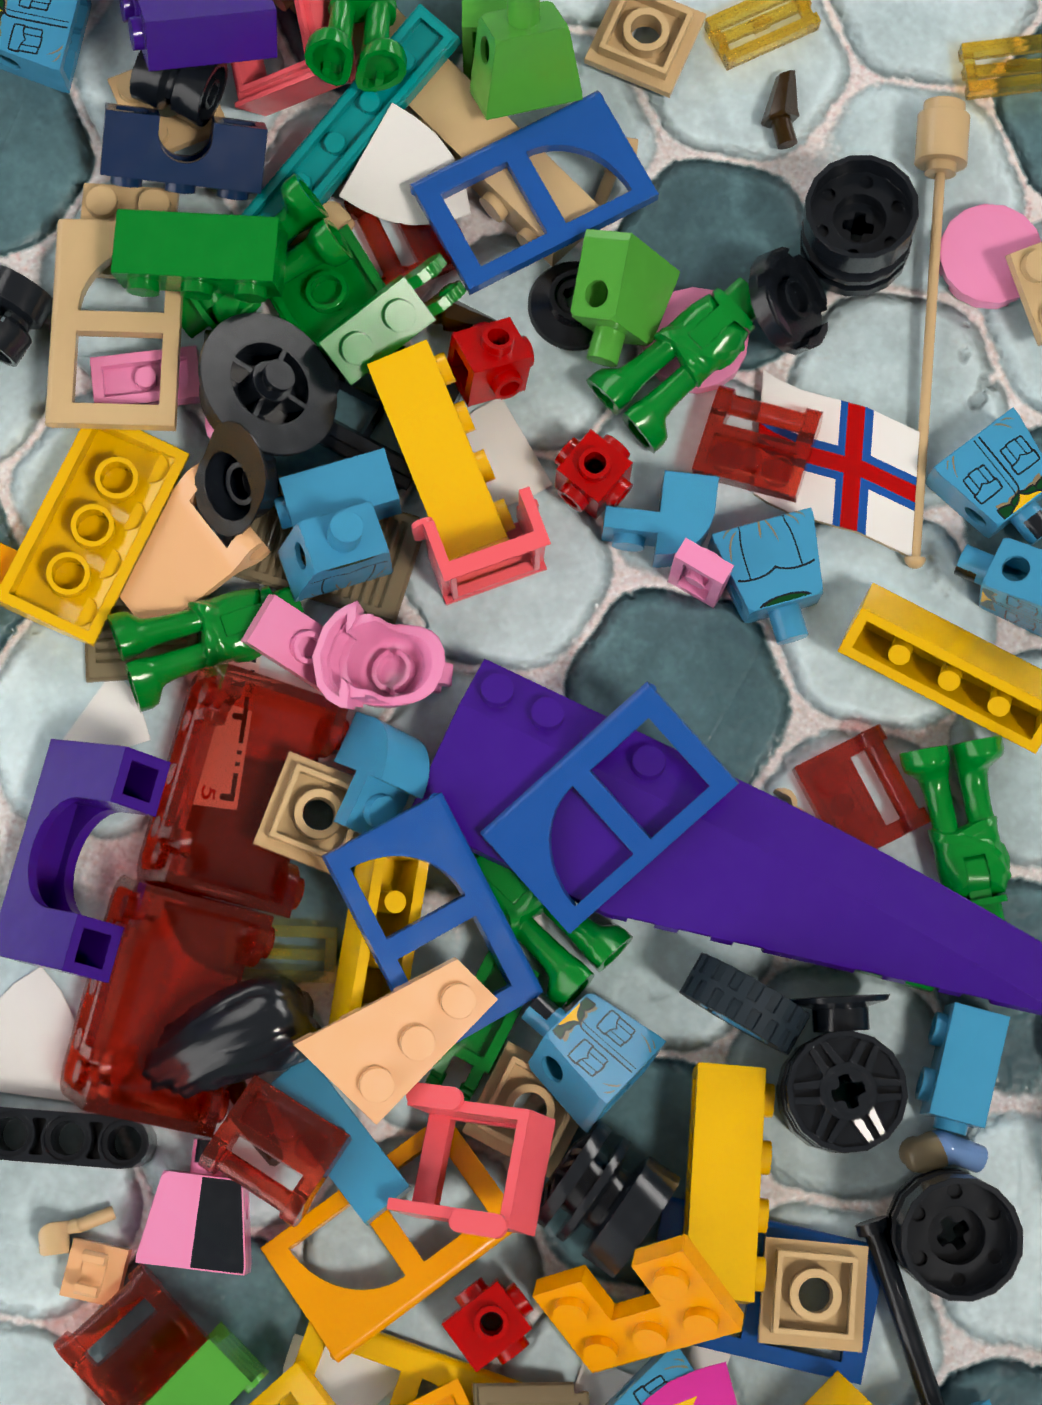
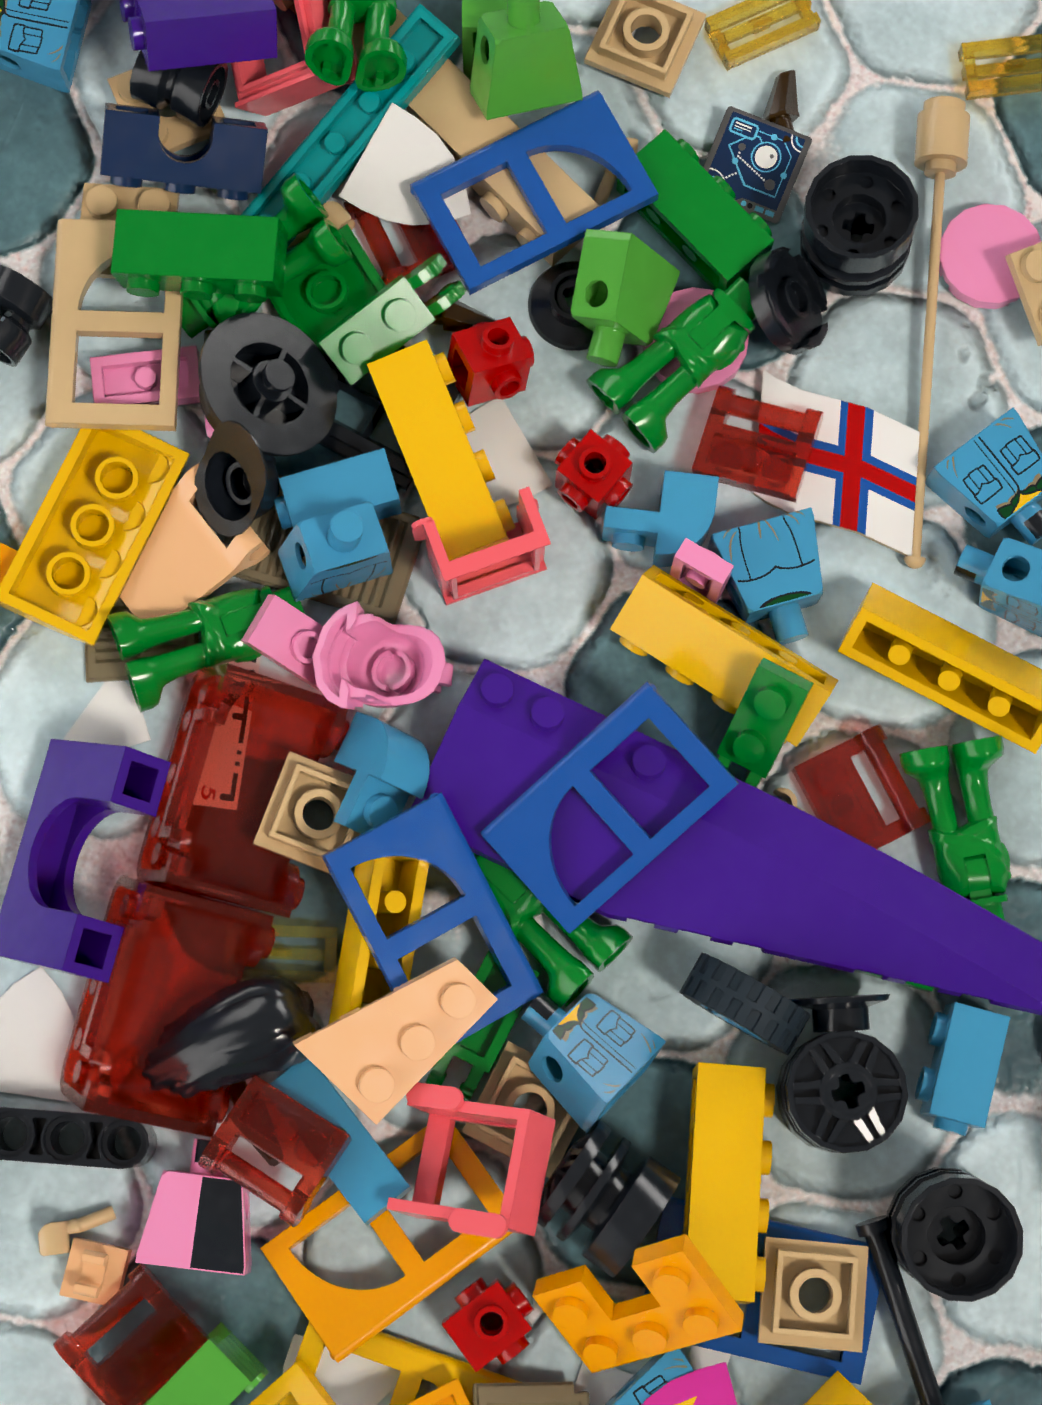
arm [899,1129,988,1173] -> none
none -> yellow brick [610,565,838,747]
none -> green brick [616,129,774,291]
none -> sticker [703,106,812,223]
none -> green hinge [717,658,814,788]

